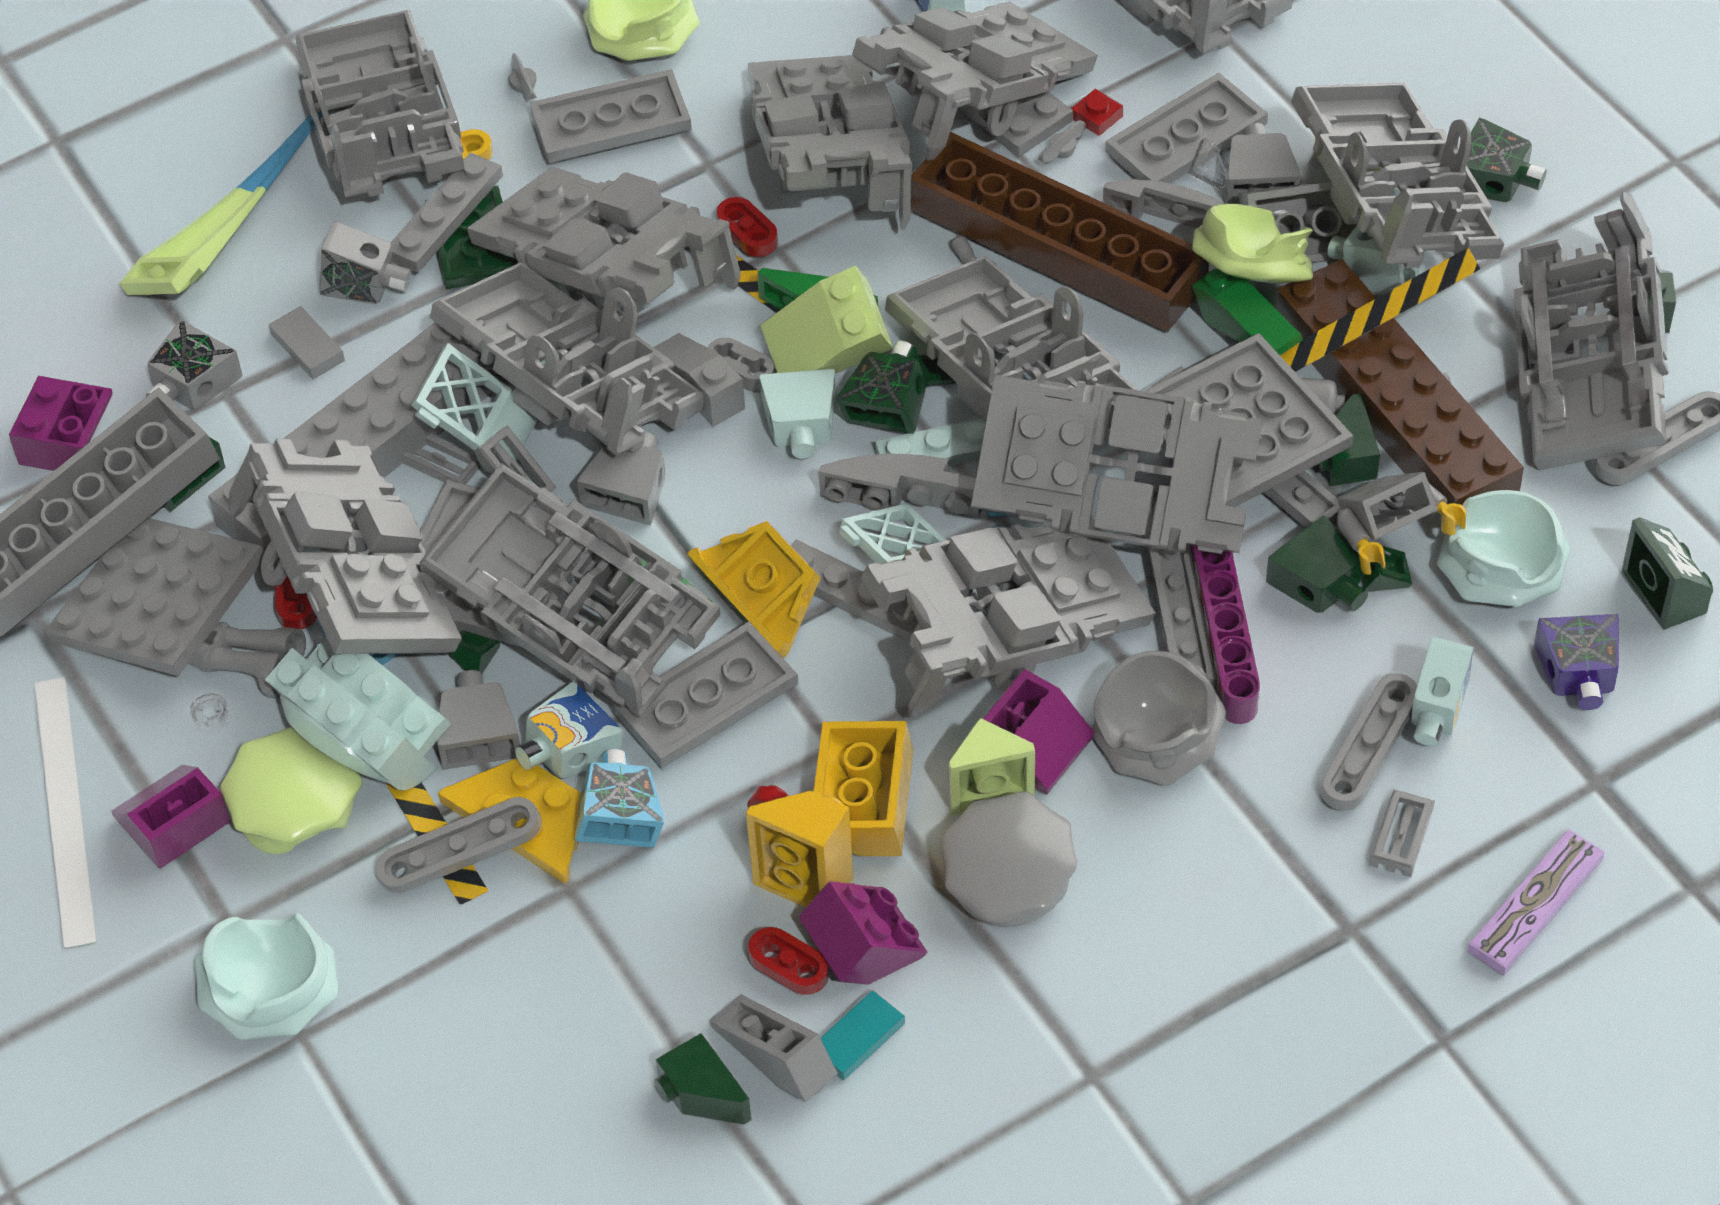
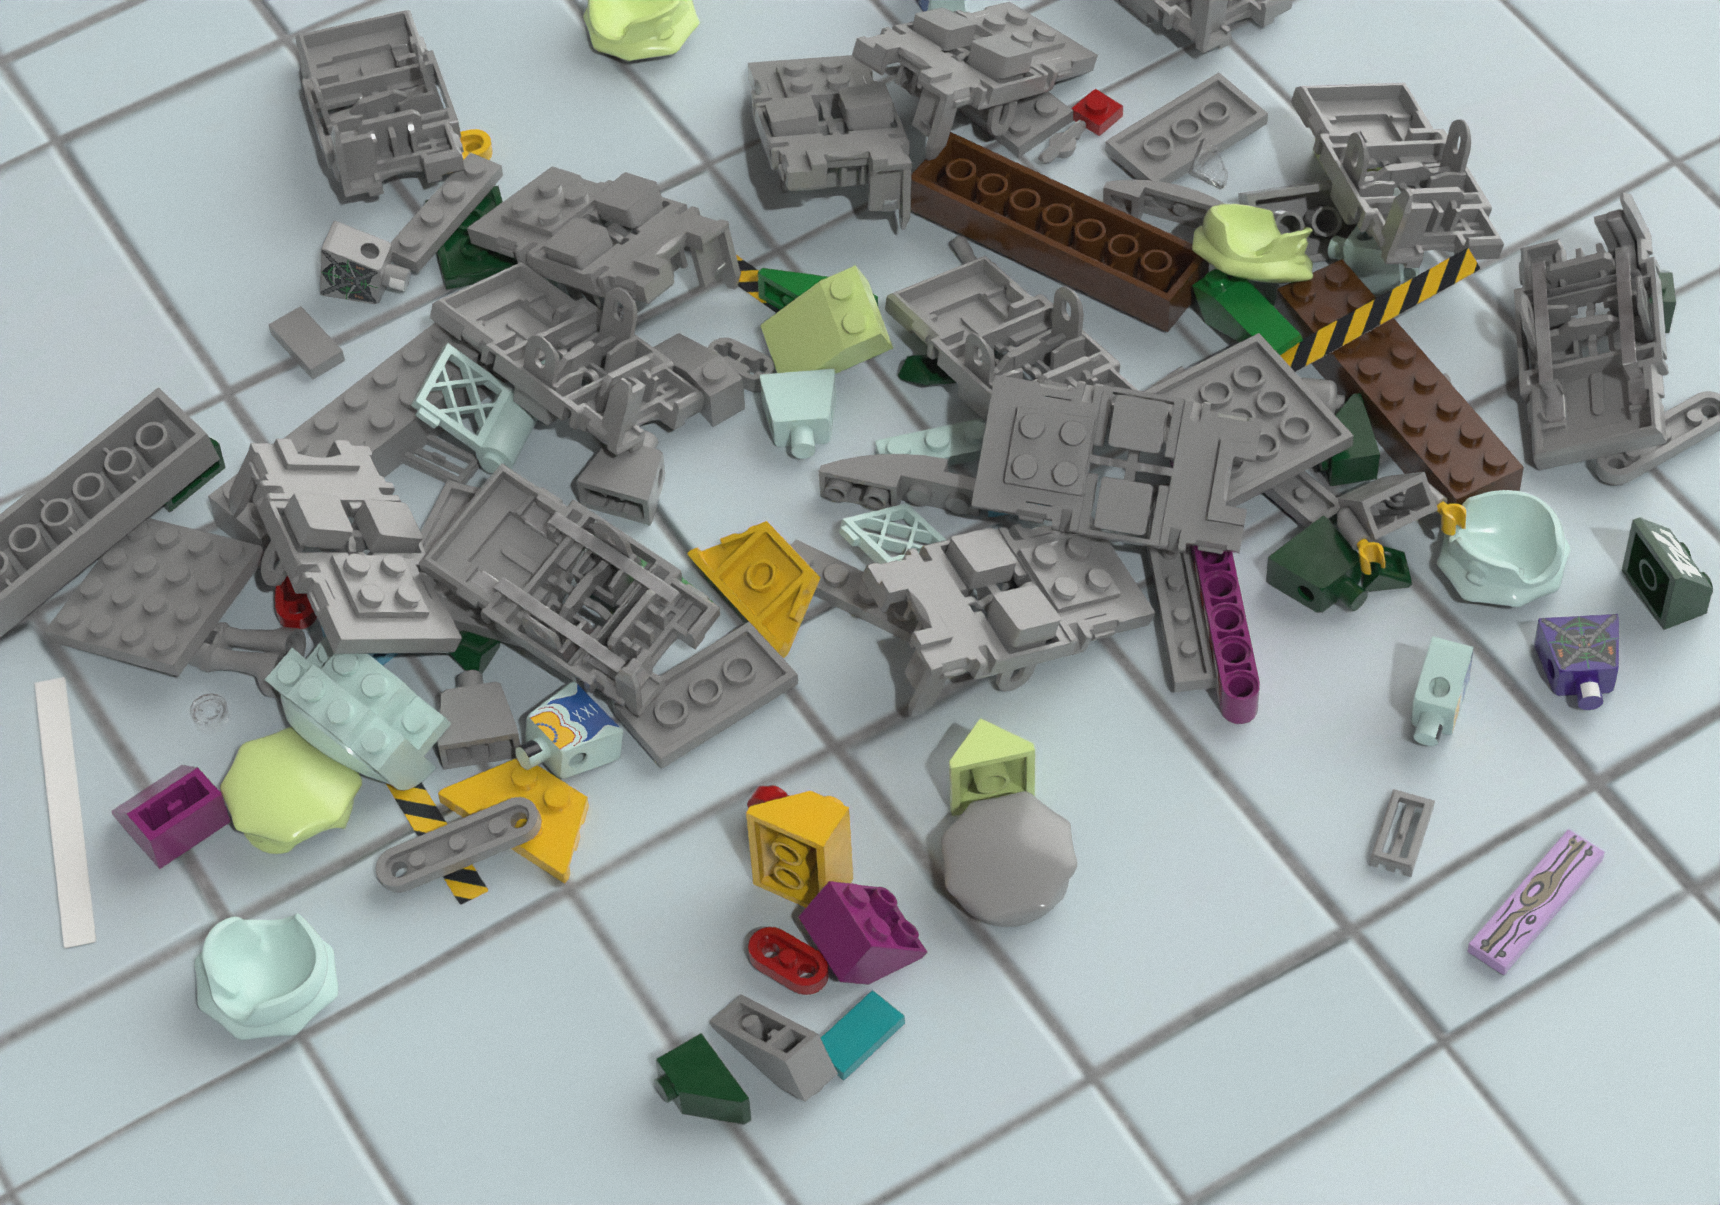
magenta slope [9,375,113,471] -> none
yellowish green plate [119,112,323,295] -> none
light grey torso [146,320,243,410] -> none
light grey tile [474,425,557,492] -> none
light grey piece [510,53,537,100] -> none
light grey plate [530,69,692,164] -> none
torso [575,749,664,848] -> none
red plate [716,197,778,257] -> none
yellow slope [813,721,914,856] -> none
dark green torso [836,341,927,434] -> none
magenta slope [983,669,1094,794] -> none
light grey piece [1093,651,1226,786] -> none
light grey torso [1226,123,1301,204] -> none
light grey plate [1321,673,1417,810] -> none
torso [1466,117,1547,203] -> none

